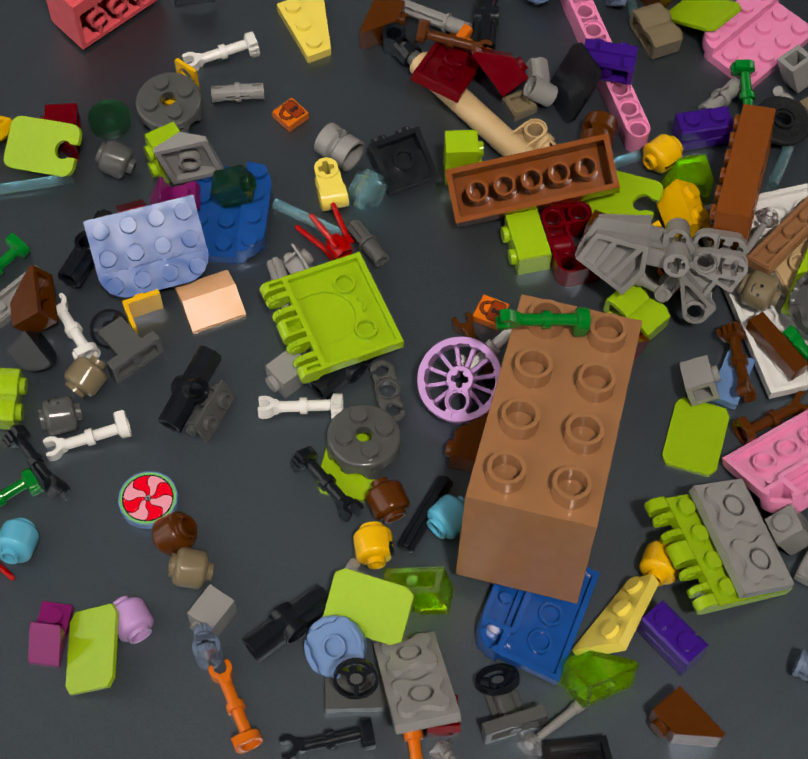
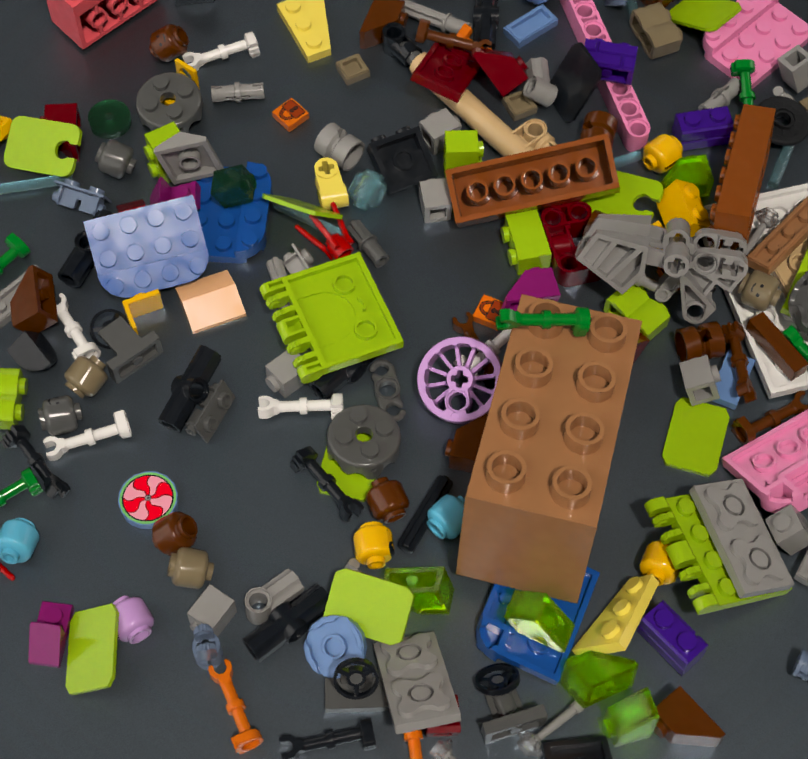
none -> sand blue hinge [52,179,112,216]
none -> reddish brown head [149,24,189,62]
none -> light grey piece [244,569,304,625]
none -> lime piece [262,193,343,220]
none -> dark tan tile [335,53,370,86]
none -> light grey brick [419,108,462,155]
none -> light grey brick [419,178,452,224]
none -> magenta slope [501,267,561,311]
none -> medium blue tile [503,4,558,49]
none -> clear neon green slope [504,590,575,653]
none -> clear neon green slope [601,687,660,748]
none -> reddish brown wheel [674,321,726,362]

